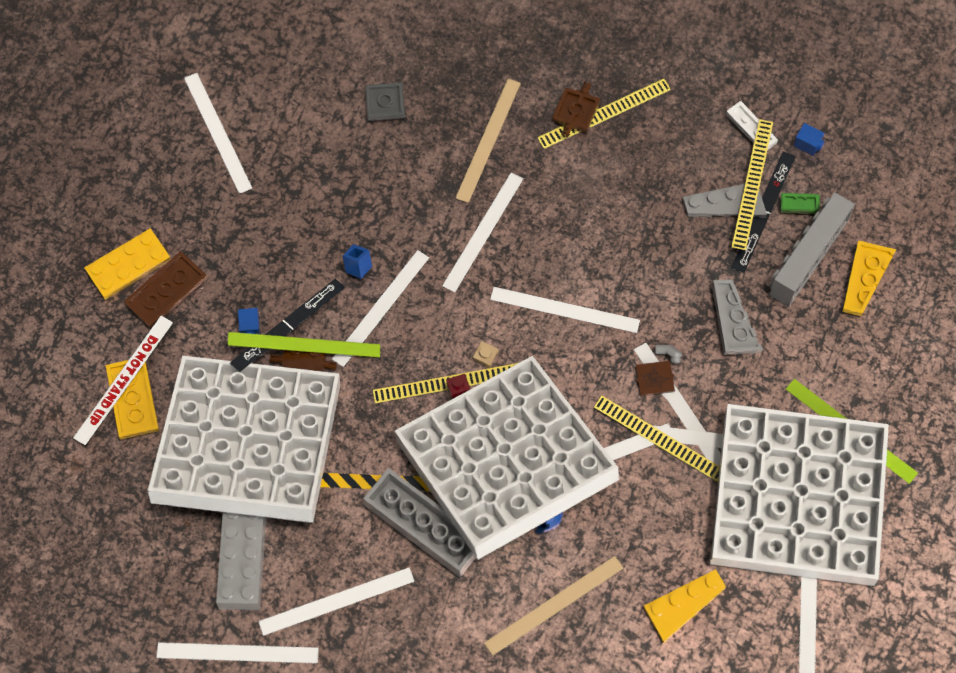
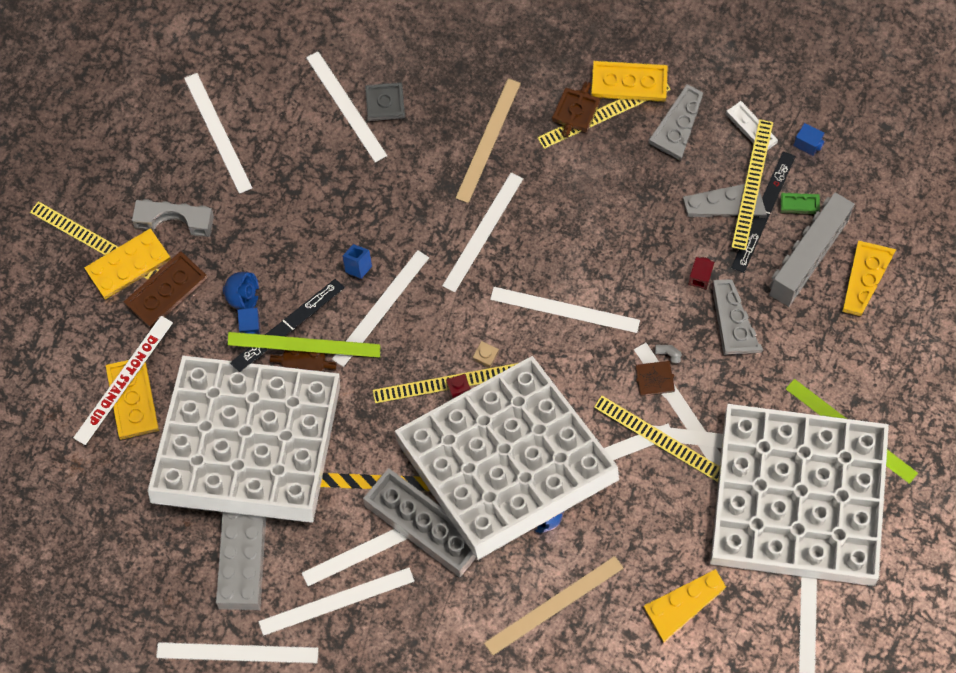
none -> light yellow sticker [30,202,158,279]
none -> light grey arch [132,199,214,237]
none -> blue cylinder [223,272,259,310]
none -> white sticker [302,529,408,586]
none -> white sticker [306,52,387,162]
none -> yellow plate [591,61,668,101]
none -> light grey wing [649,84,703,161]
none -> dark red brick [688,257,715,290]

